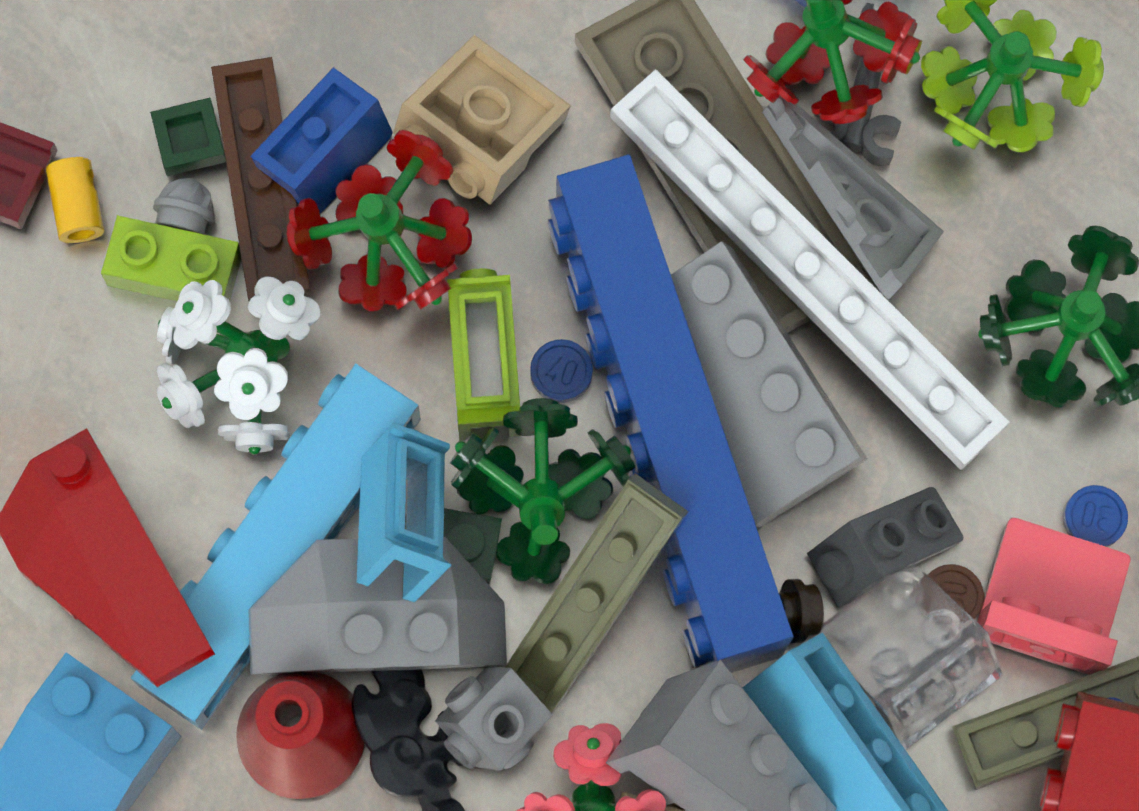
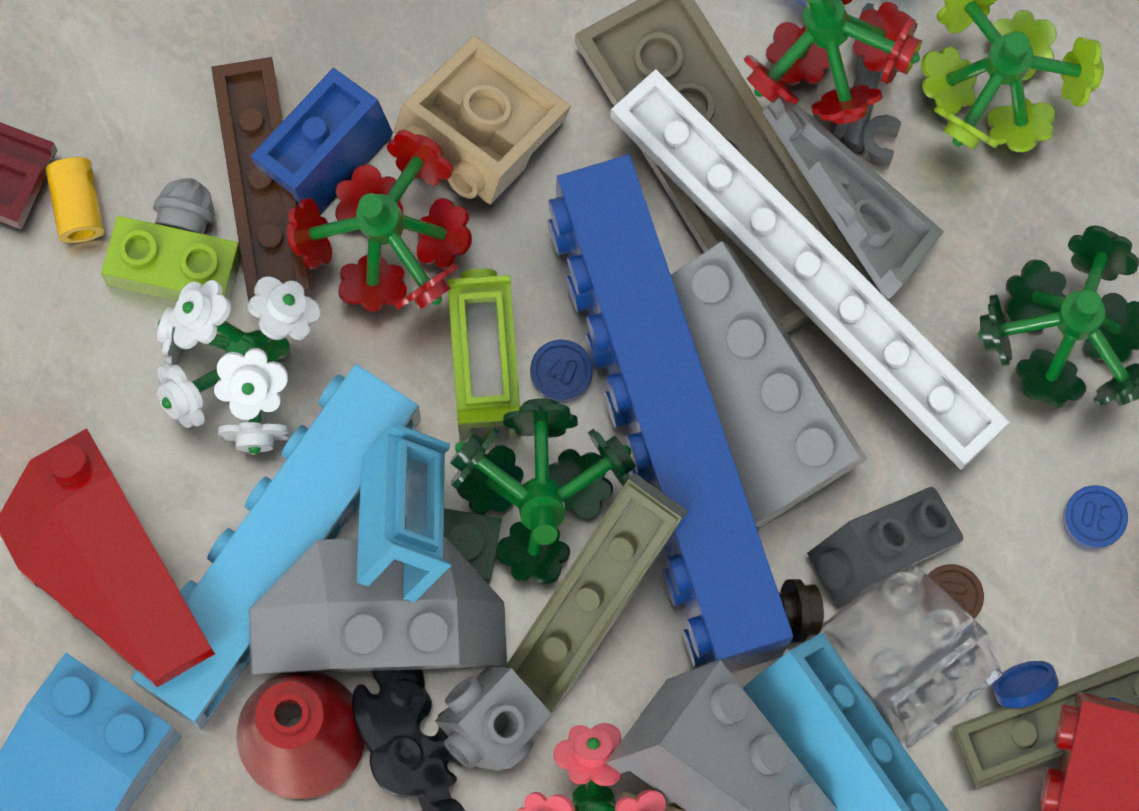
dark green plate [150,97,226,176] -> none
coral bracket [973,518,1131,675] -> none
none -> blue piece [993,661,1059,708]

